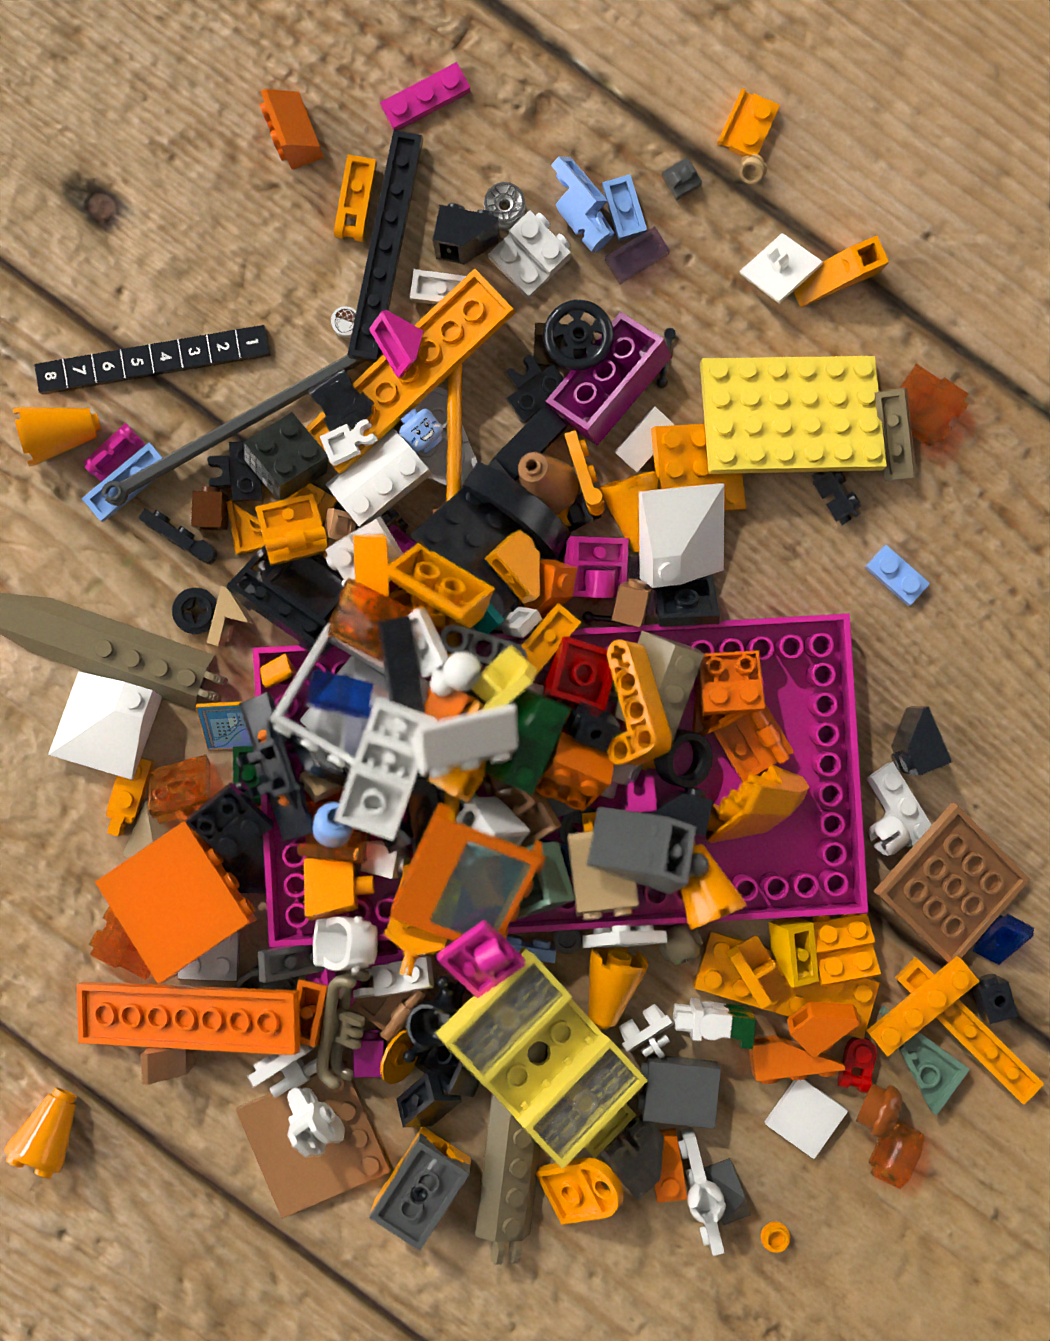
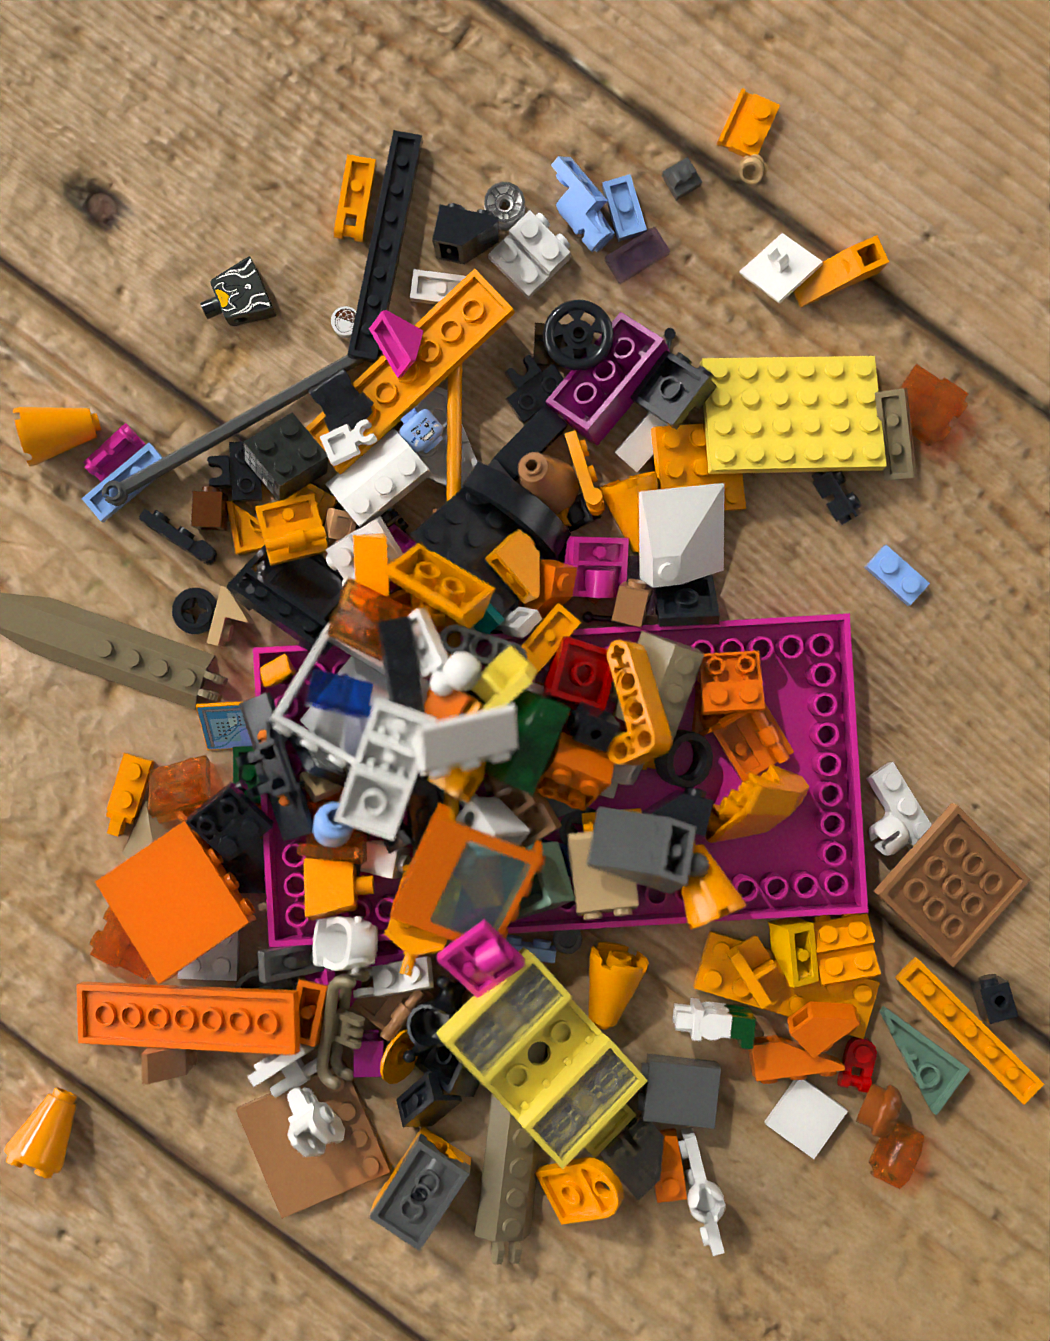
black tile [34,325,271,395] -> none
white slope [48,671,162,780] -> none
orange slope [259,89,324,170] -> none
dark pink plate [380,62,471,131] -> none
white plate [582,925,667,948] -> none
white hips [619,1004,674,1059] -> none
dark pink hinge [621,773,657,812] -> none
dark tan head [659,923,704,965] -> none
dark grey slope [704,1158,751,1225] -> none
light orange plate [760,1221,791,1253] -> none
light orange plate [866,956,979,1057] -> none
black slope [891,706,952,776] -> none
clear blue slope [973,913,1034,965] -> none
none -> pearl dark grey torso [200,256,277,326]
none -> black plate [630,350,717,430]

